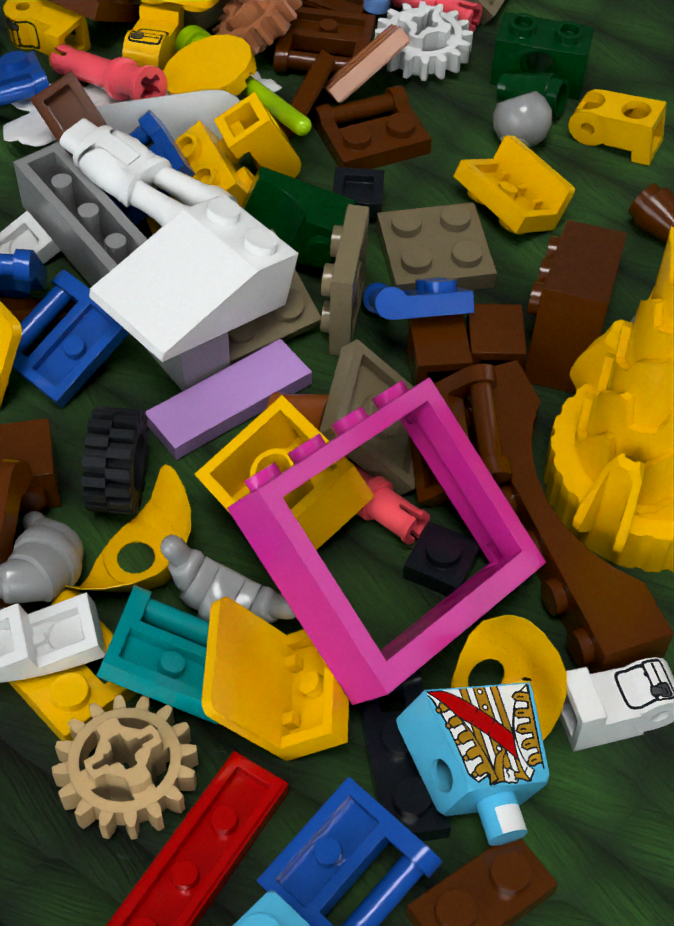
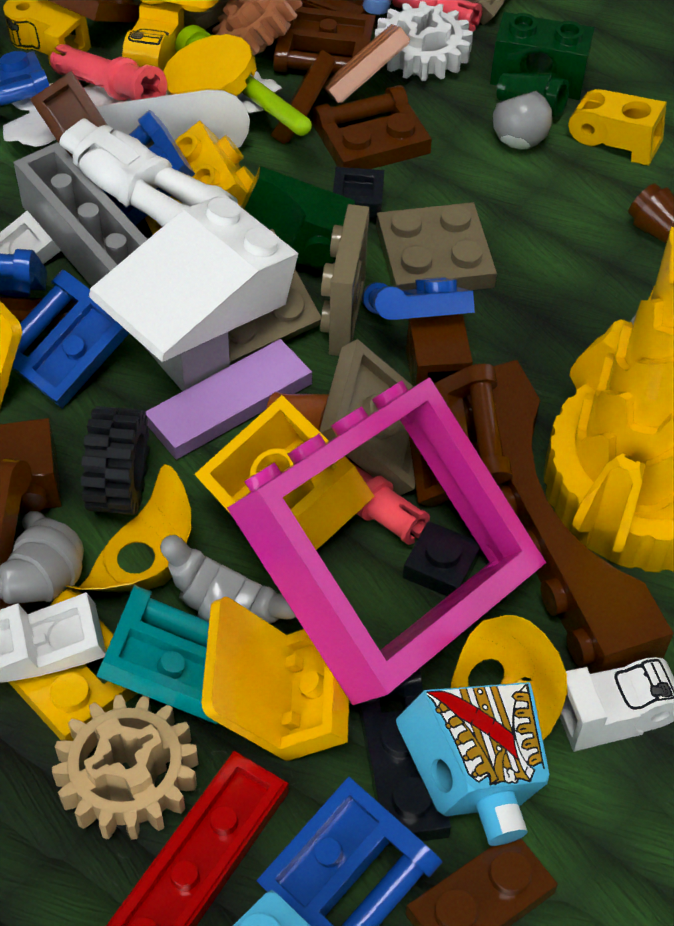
yellow leg [214,92,302,178] -> none
yellow bracket [453,135,575,235] -> none
reddish brown brick [465,303,527,370] -> none
reddish brown wedge [524,220,627,394] -> none

